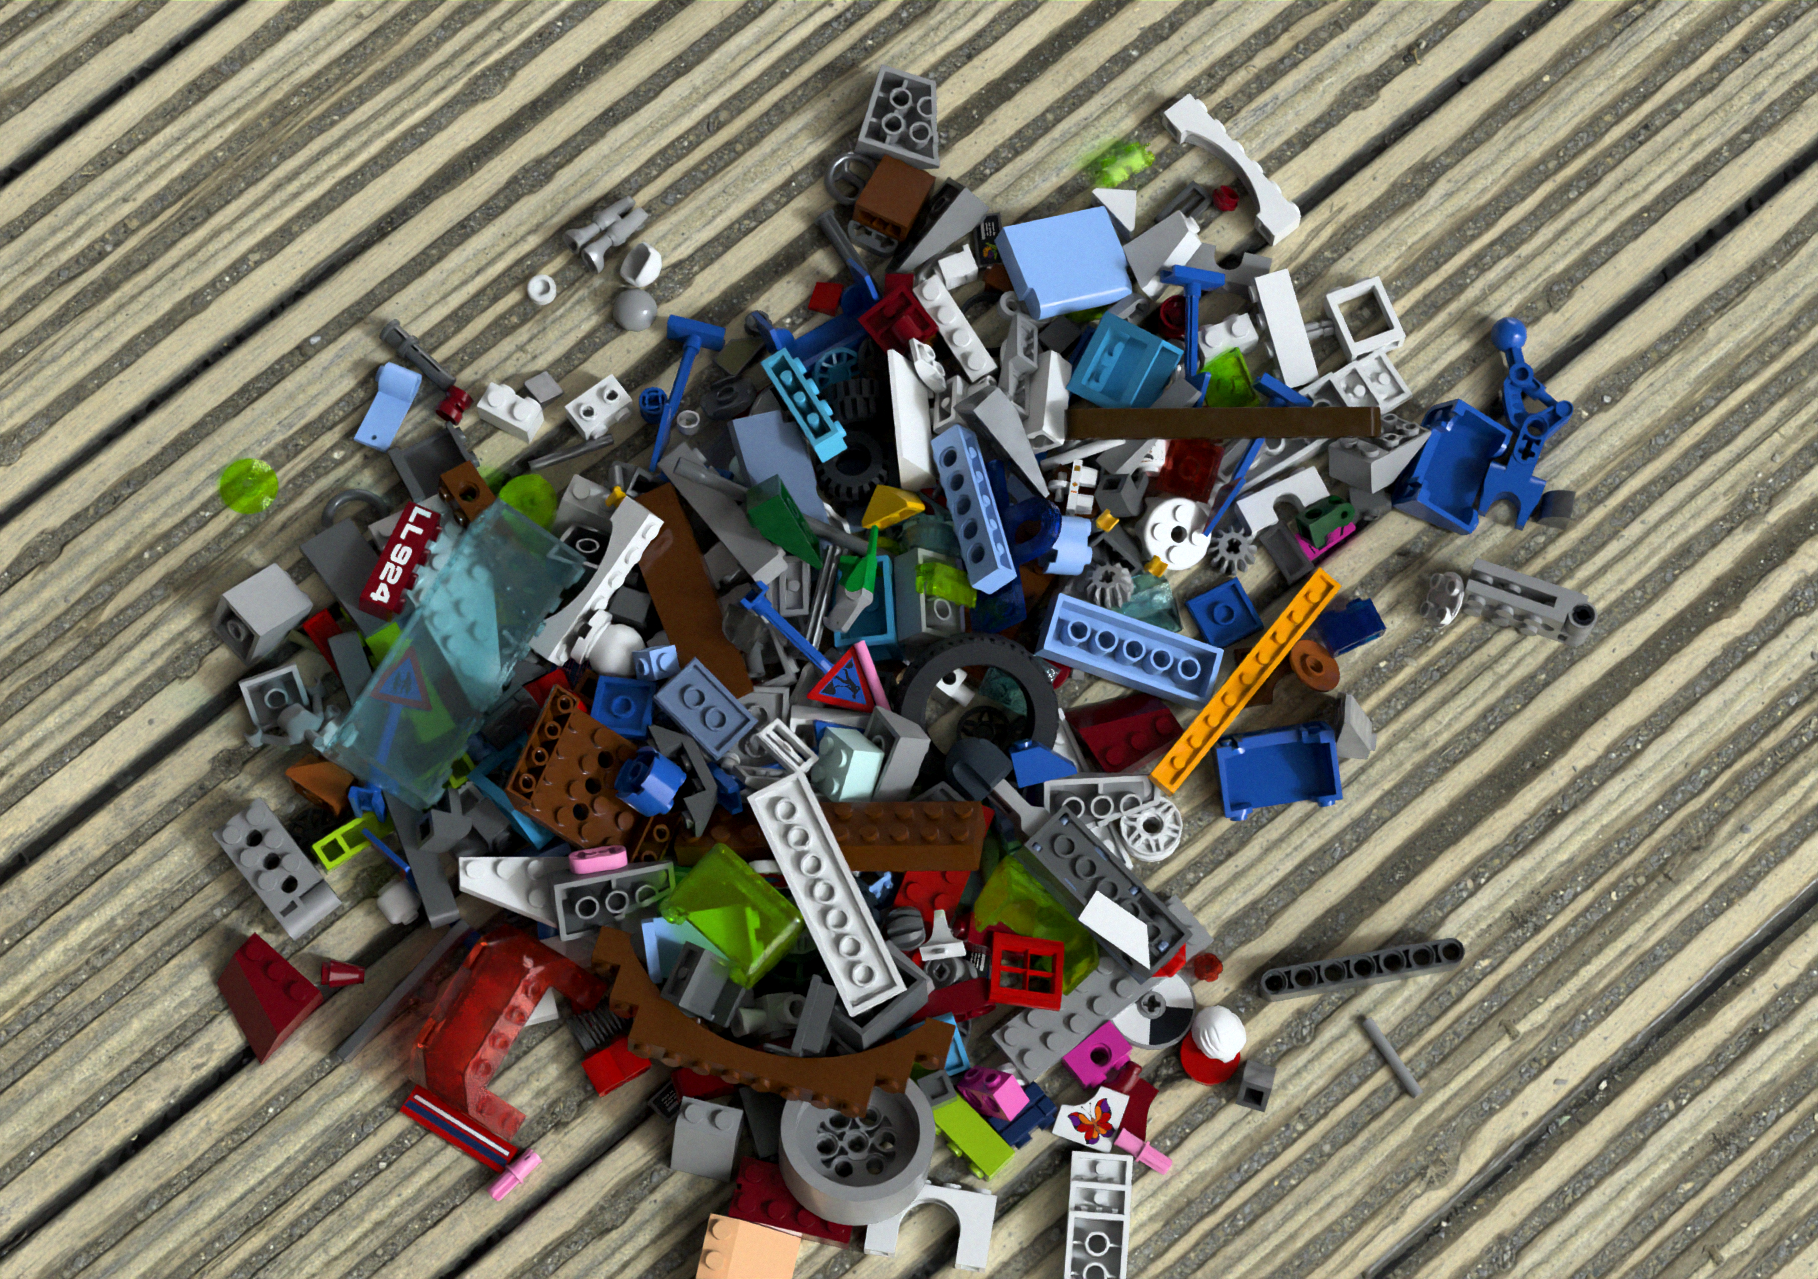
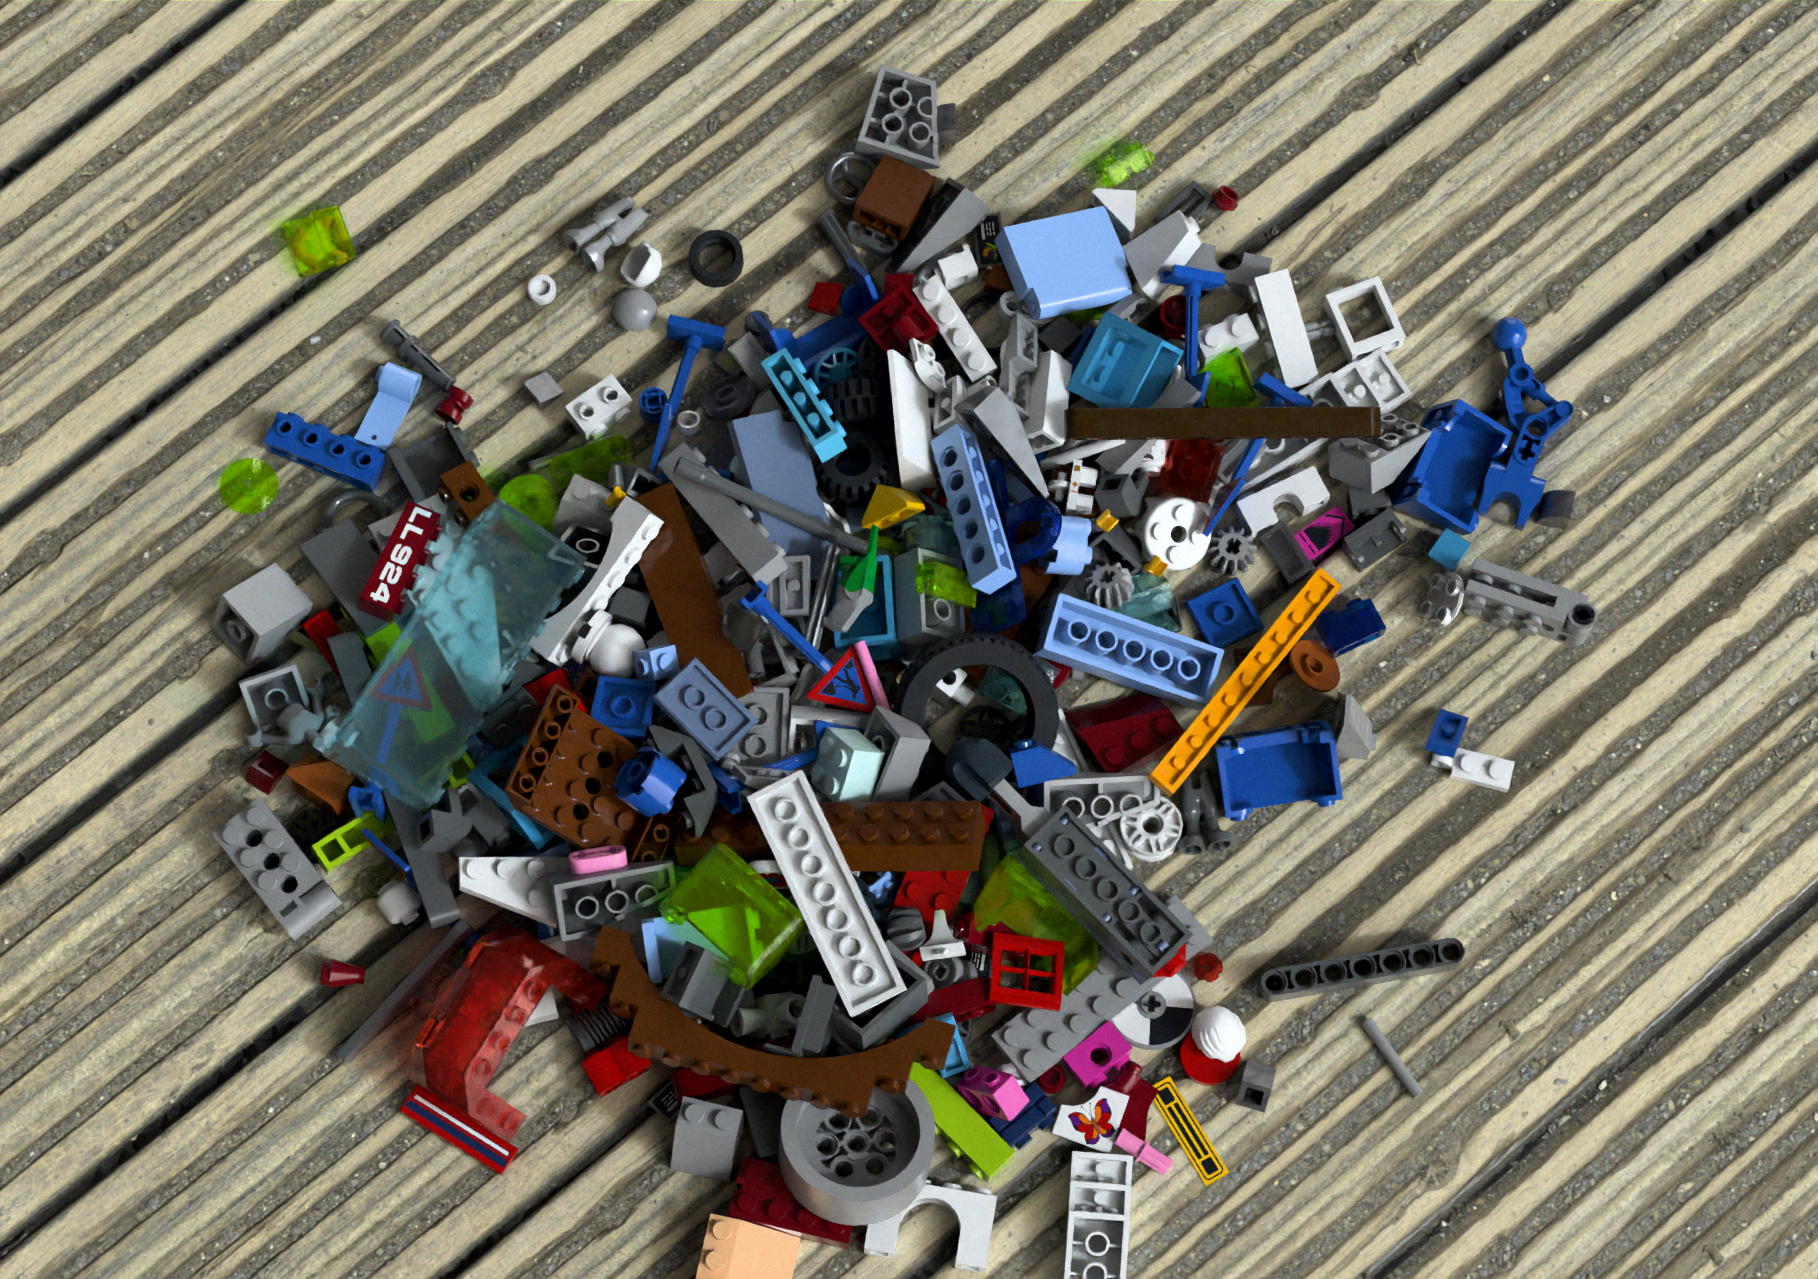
dark red wedge [217,932,324,1065] -> none
white brick [477,382,544,444] -> none
bright pink axle [487,1148,542,1201] -> none
dark green slope [745,473,823,570] -> none
white tile [755,718,819,774] -> none
dark grey brick [917,1069,957,1112] -> none
white sticker [1078,891,1150,969] -> none
white arch [1162,93,1301,247] -> none
dark green leg [1294,495,1355,549] -> none
none -> dark red slope [245,750,289,795]
none -> blue brick [264,411,387,493]
none -> clear neon green slope [280,206,357,278]
none -> clear neon green beam [550,435,632,489]
none -> black tyre [689,230,744,288]
none -> white tile [728,331,772,391]
none -> flat silver brick [937,103,956,144]
none -> dark red plate [1036,1064,1066,1094]
none -> sticker [1153,1076,1229,1186]
none -> dark grey piece [1178,769,1234,855]
none -> dark grey hinge [1341,507,1407,573]
none -> blue plate [1425,709,1469,758]
none -> dark azure panel [1428,528,1471,573]
none -> white plate [1431,748,1515,792]

